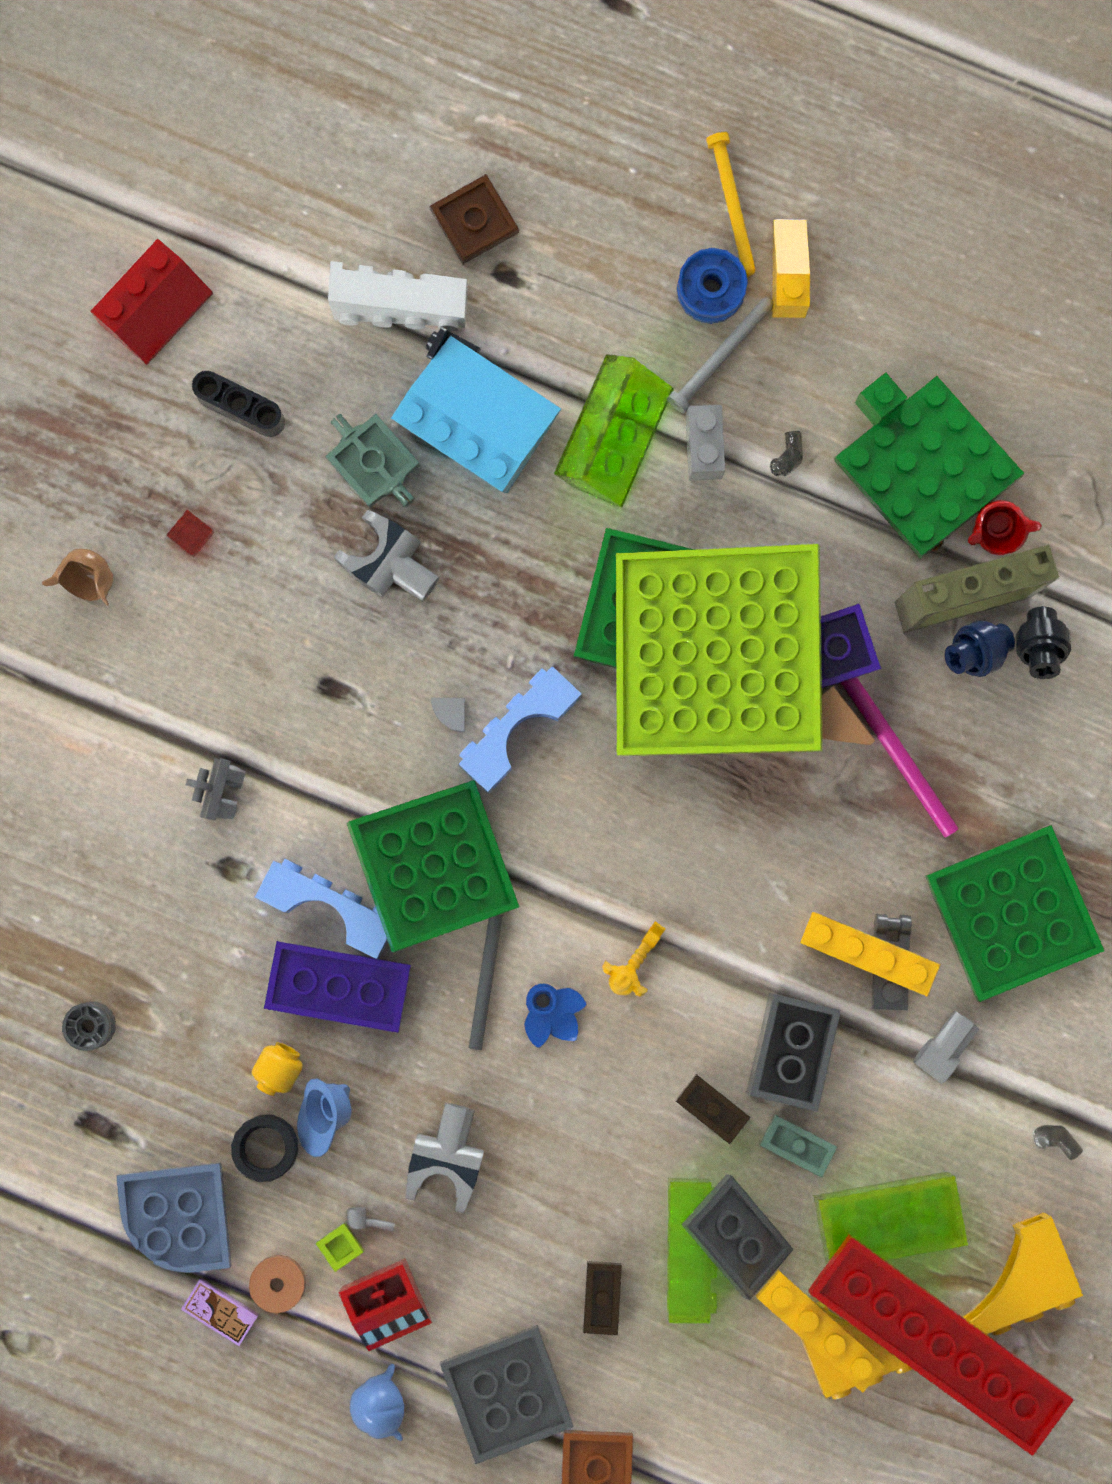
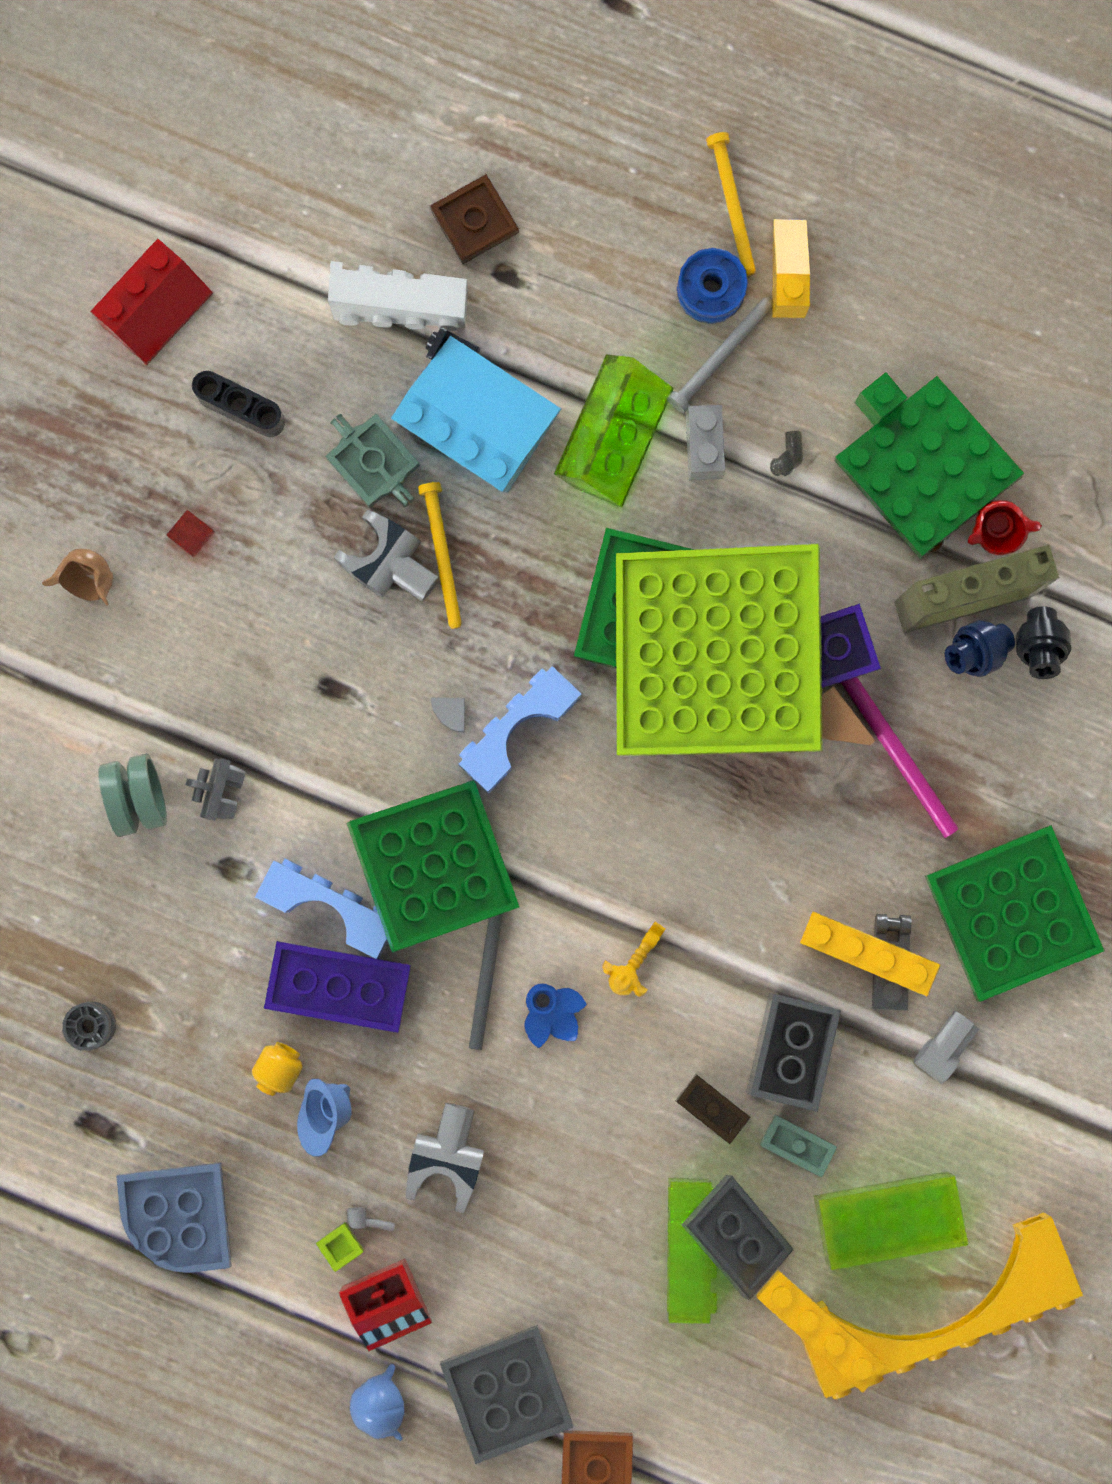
tile [181,1278,259,1346] -> none
black tyre [231,1115,299,1182] -> none
nougat piece [249,1255,306,1313] -> none
dark brown plate [583,1261,622,1335] -> none
red plate [808,1234,1074,1456] -> none
clear smoke arm [1033,1125,1083,1160] -> none
none -> sand green wheel [98,753,167,837]
none -> yellow bar [418,482,462,629]

